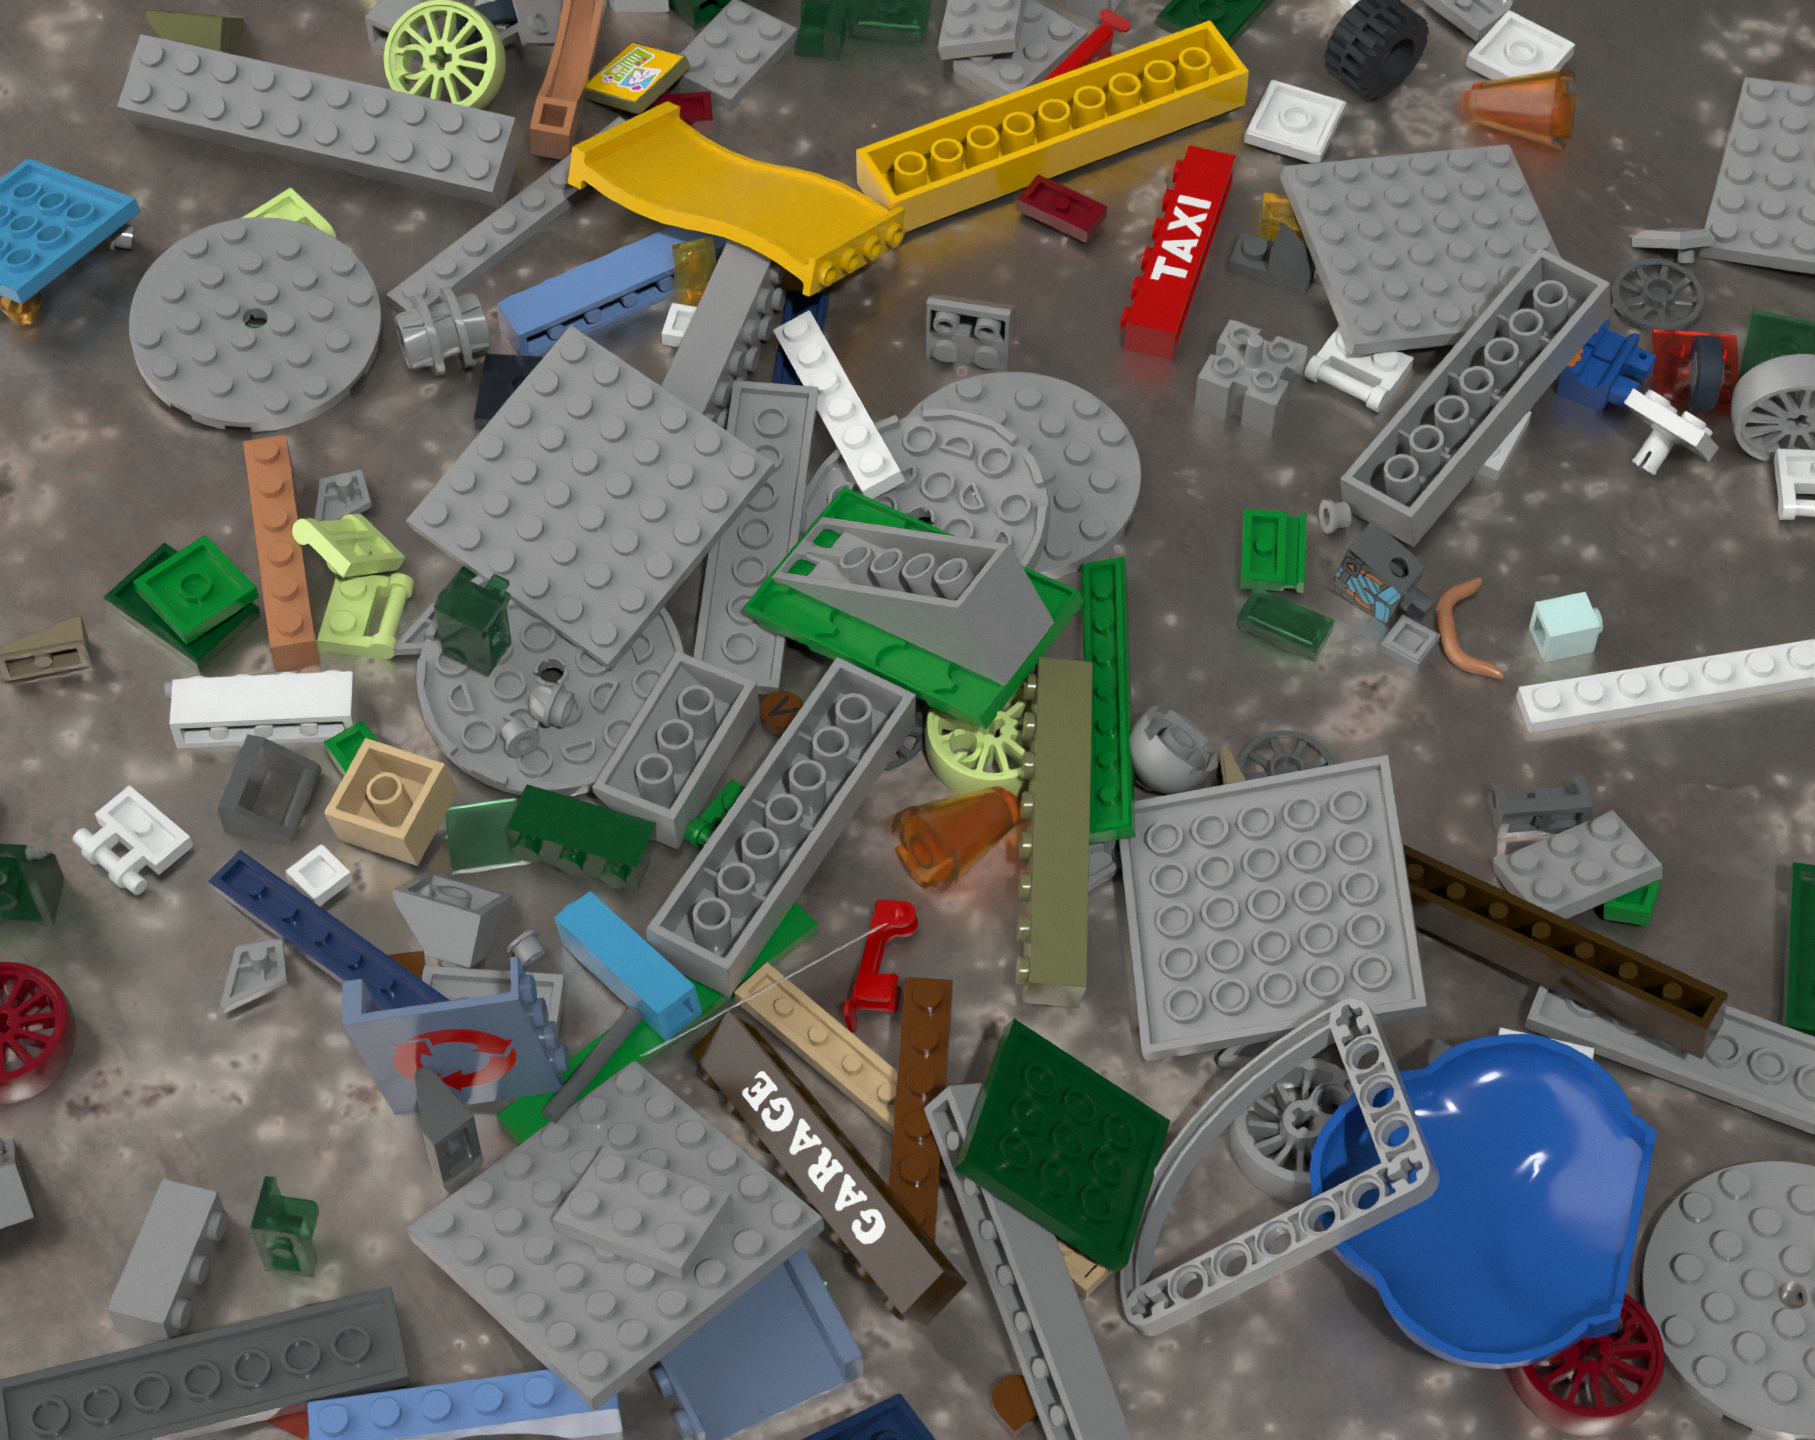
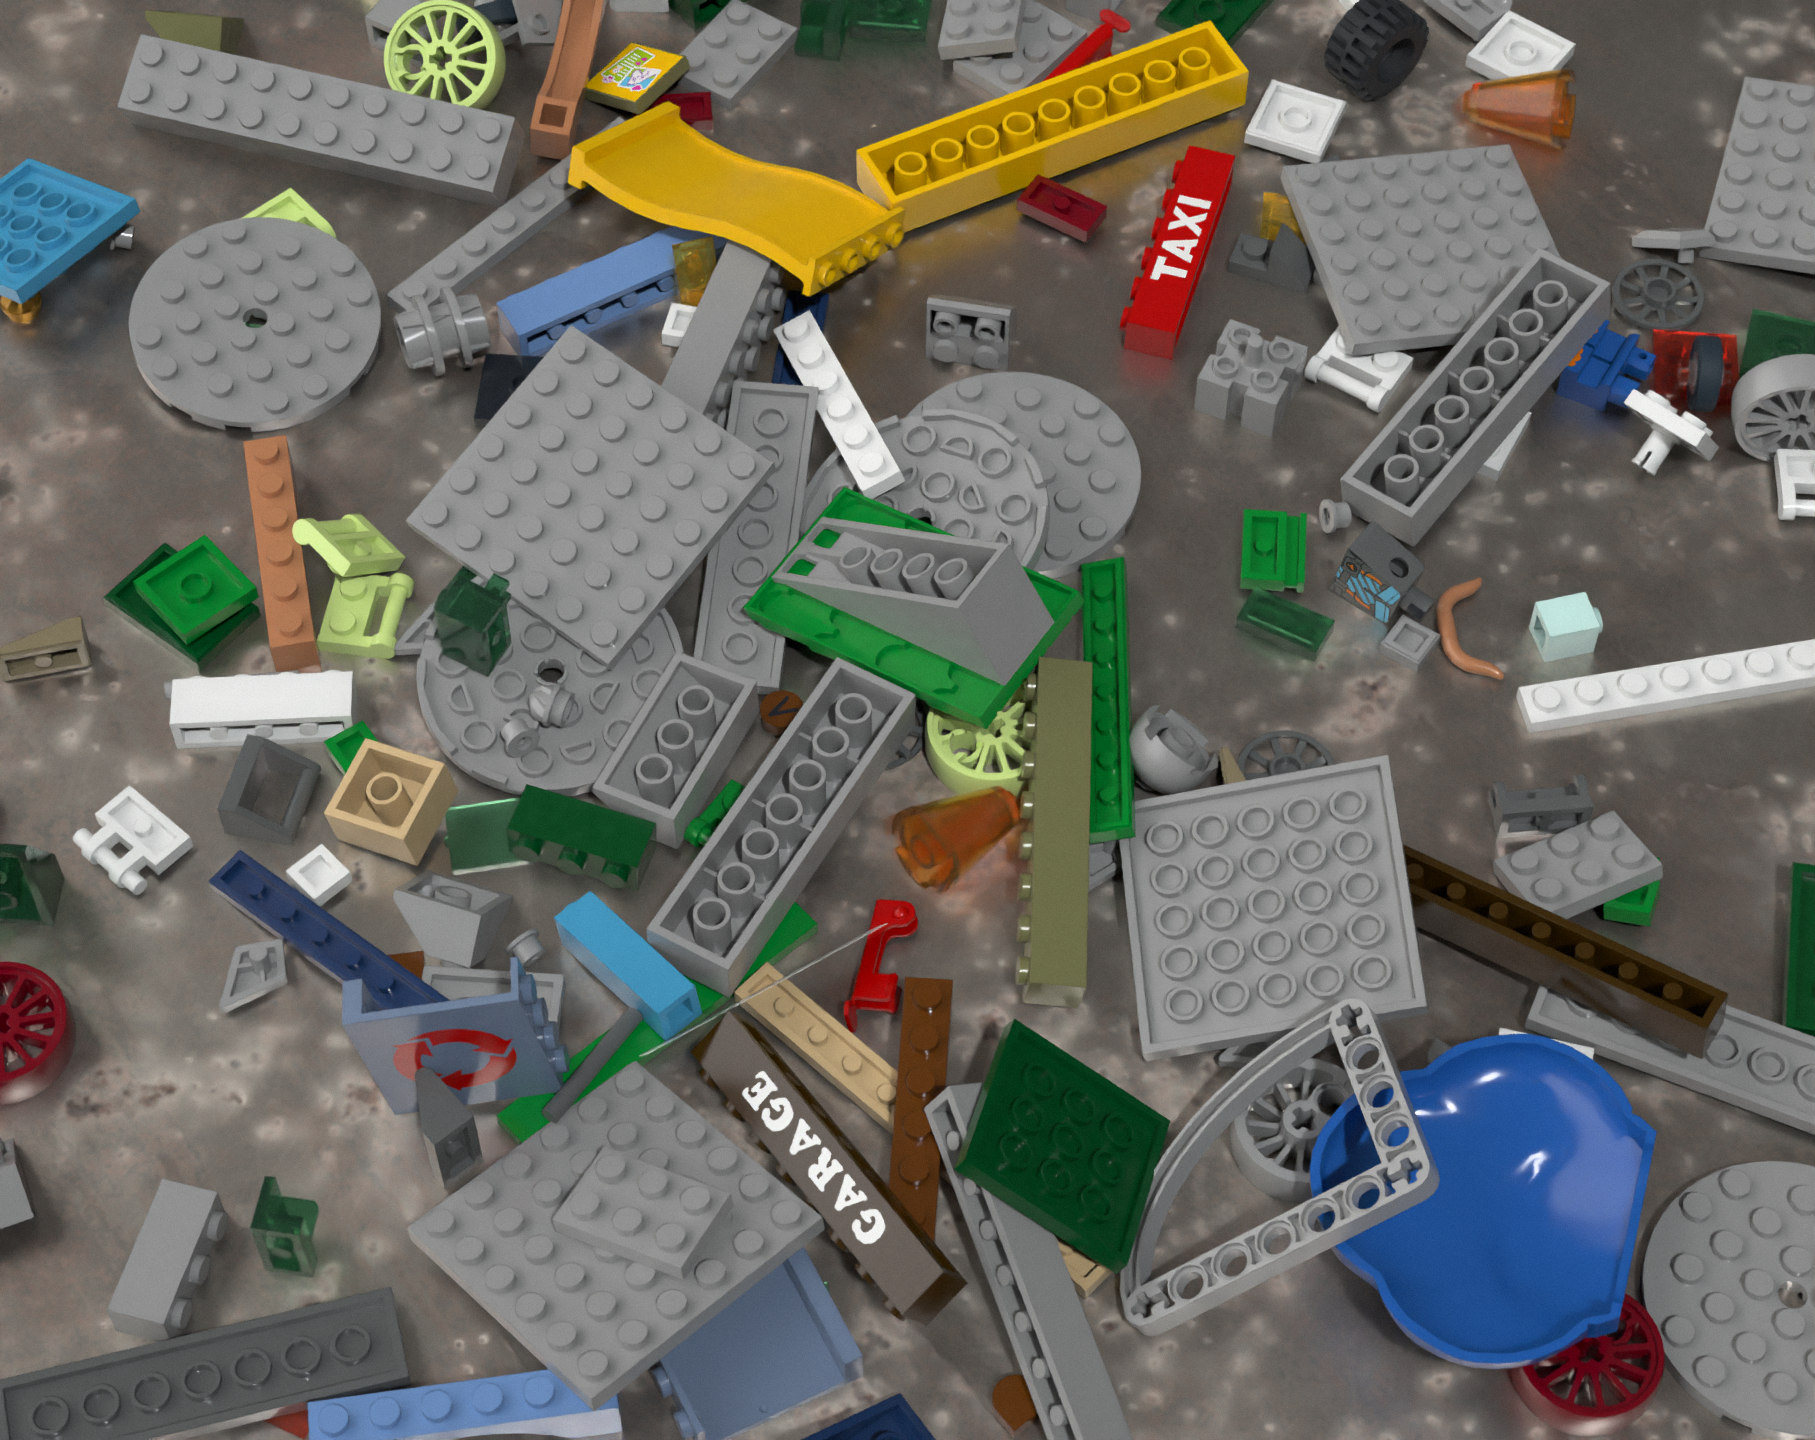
light grey piece [314,469,372,522] -> none

